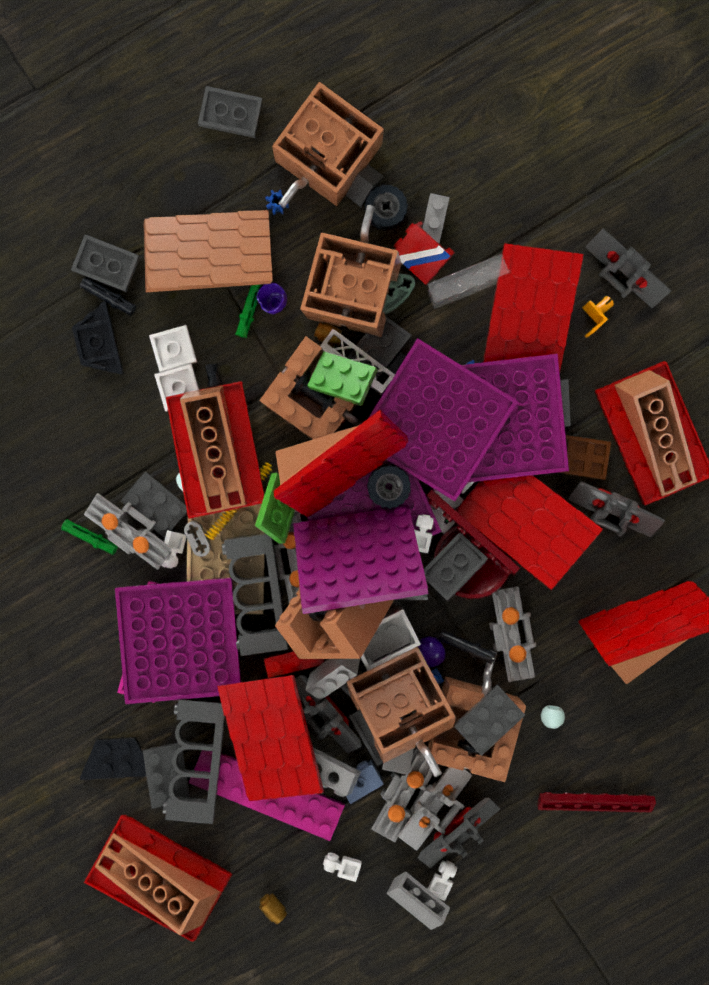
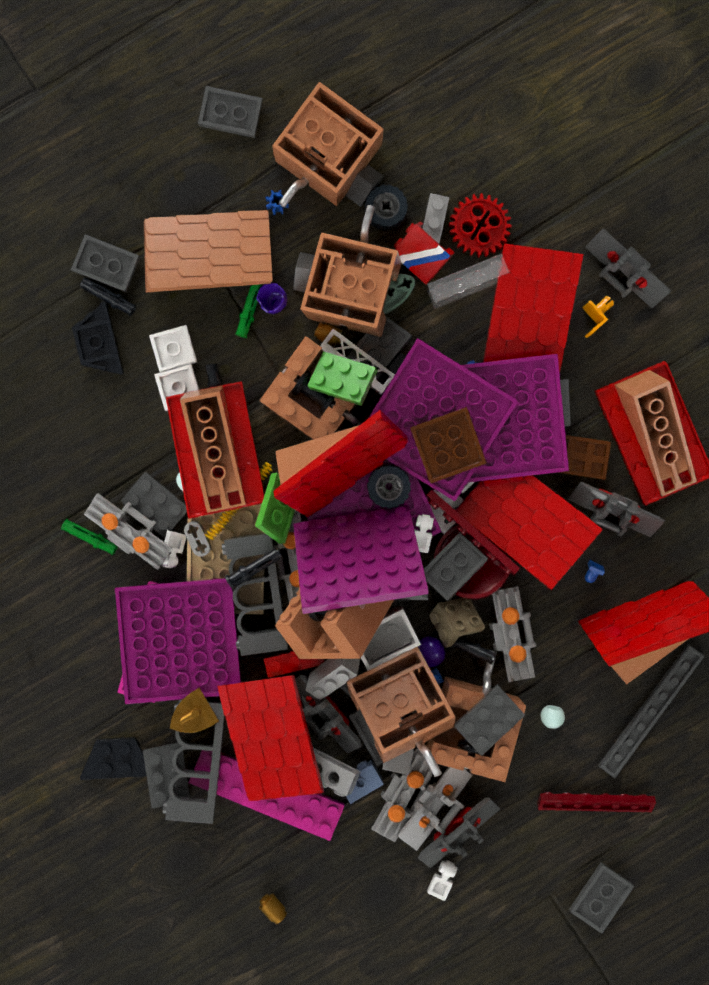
piece [84,815,232,942] -> none
white plate [323,853,362,882] -> none
light grey brick [387,872,450,930] -> none
none -> pearl gold shield [170,688,219,733]
none -> black pin [225,547,283,591]
none -> dark grey slope [293,252,315,293]
none -> reddish brown plate [410,407,486,484]
none -> dark tan bracket [429,598,485,648]
none -> red gear [449,193,512,258]
none -> dark grey plate [569,862,634,933]
none -> blue piece [585,560,605,583]
none -> dark grey tile [598,644,704,778]

